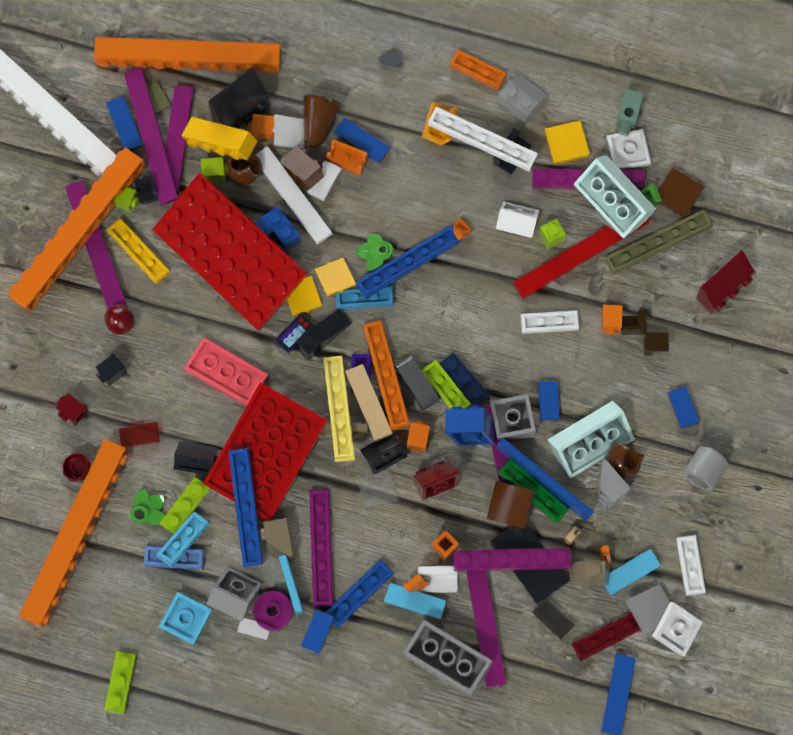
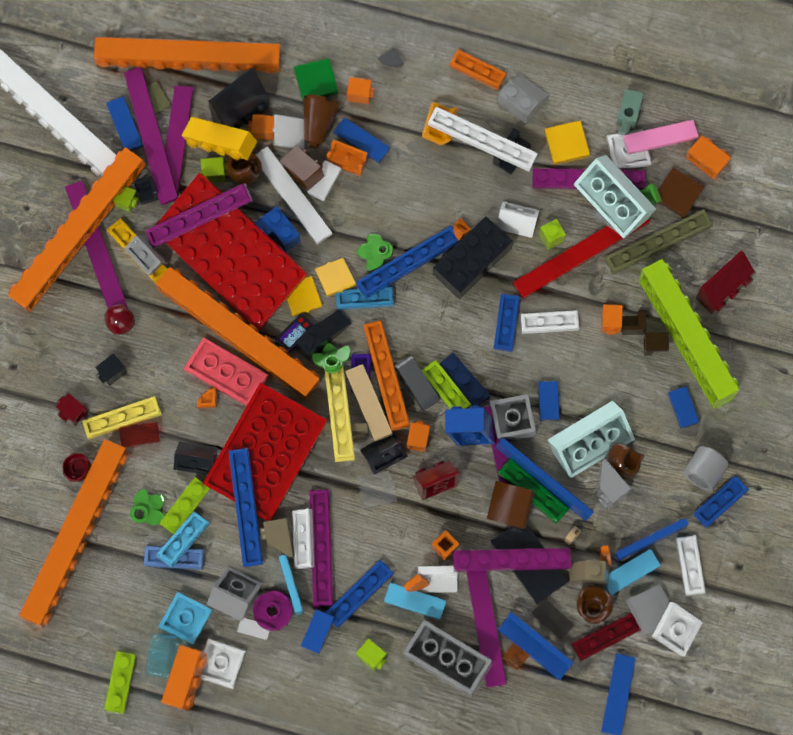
none -> light yellow tile [82,396,162,440]
none -> light grey panel [124,235,169,276]
none -> magenta tile [145,183,253,248]
none -> clear light blue brick [145,633,179,679]
none -> orange brick [155,267,320,401]
none -> orange brick [161,645,208,711]
none -> orange tile [197,388,217,408]
none -> white tile [201,639,246,689]
none -> white tile [292,508,314,570]
none -> green tile [293,58,338,102]
none -> bright green plate [312,343,350,373]
none -> orange brick [347,77,375,104]
none -> lime brick [356,638,387,671]
none -> black brick [433,216,513,300]
none -> blue tile [493,293,520,352]
none -> blue fence [498,612,573,681]
none -> clear orange tile [502,643,530,671]
none -> reddish brown piece [576,585,613,624]
none -> blue tile [615,518,689,562]
none -> bright pink tile [623,120,699,155]
none -> lime brick [638,259,740,410]
none -> orange brick [686,135,731,180]
none -> blue tile [693,475,749,529]

